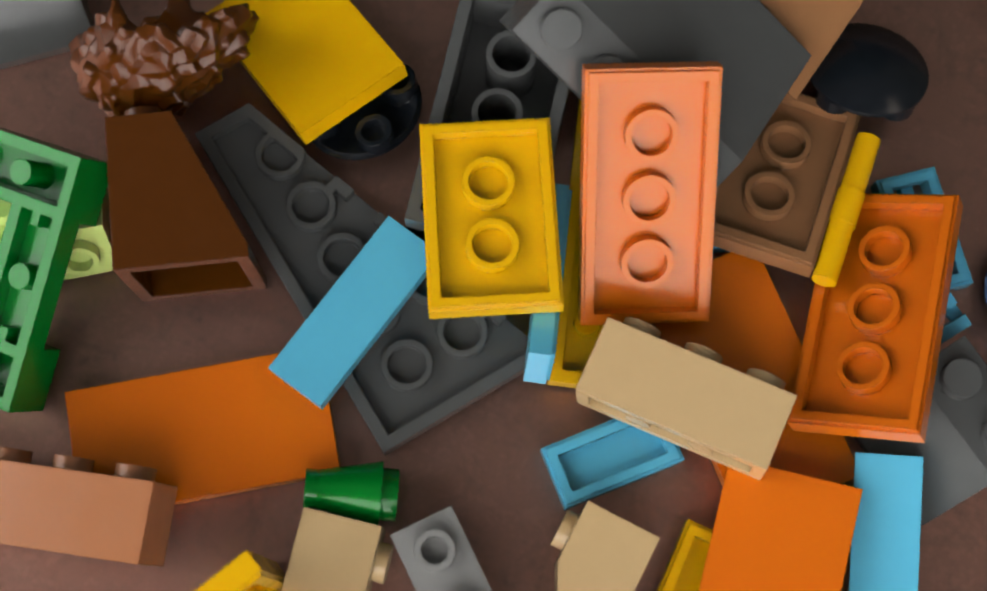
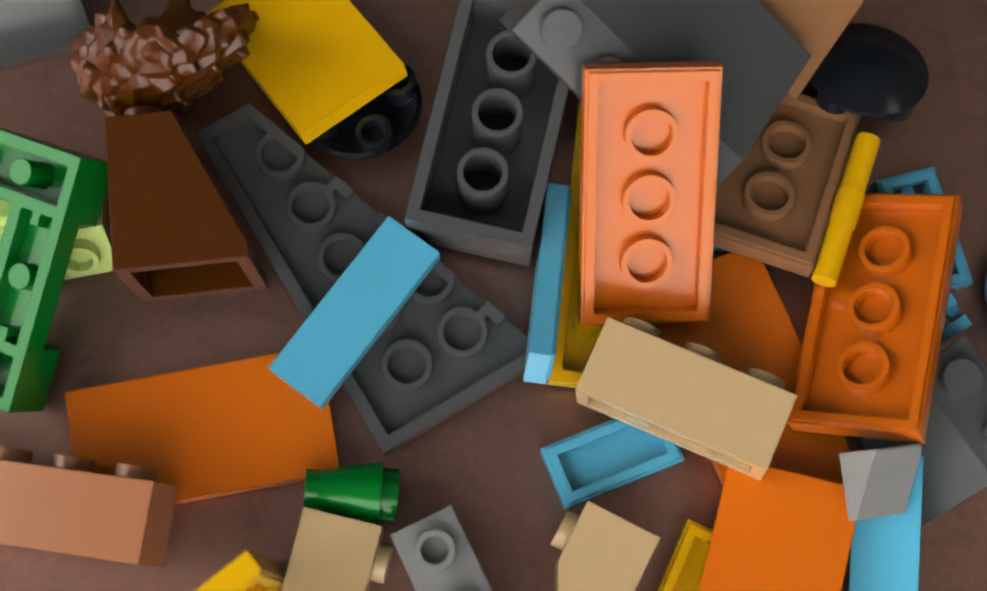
yellow tile [419,117,564,319] -> none
none -> light grey slope [839,443,922,521]

